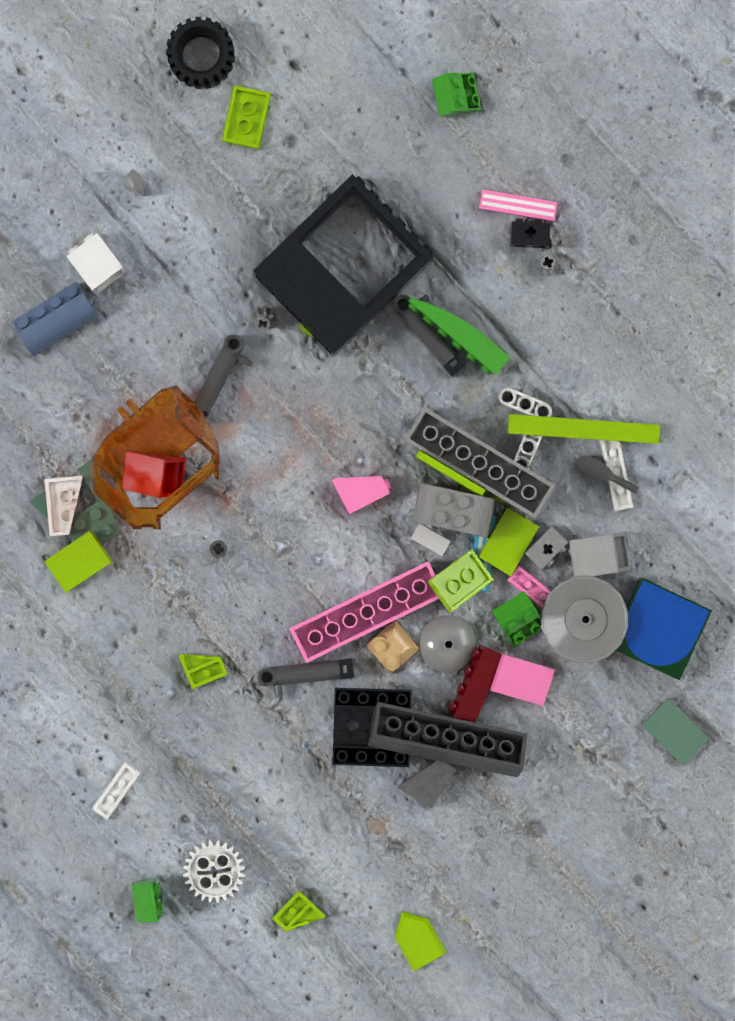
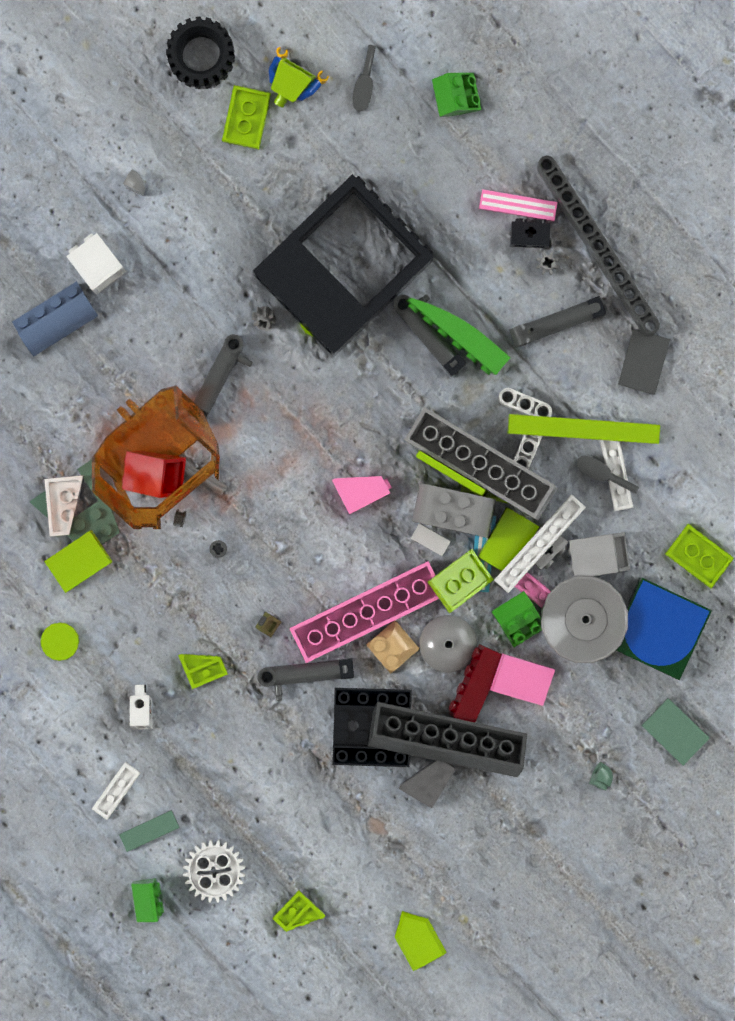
none -> lime tile [40,622,80,661]
none -> sand green tile [119,810,180,852]
none -> white torso [130,685,153,730]
none -> clear smoke bush [173,509,187,528]
none -> olive plate [255,612,281,637]
none -> lime torso [269,47,329,108]
none -> dark grey piece [352,45,376,111]
none -> white tile [494,494,586,593]
none -> dark grey piece [509,296,606,348]
none -> dark grey beam [537,155,660,336]
none -> sand green piece [589,762,613,791]
none -> dark grey tile [618,329,670,395]
none -> lime tile [665,524,734,589]

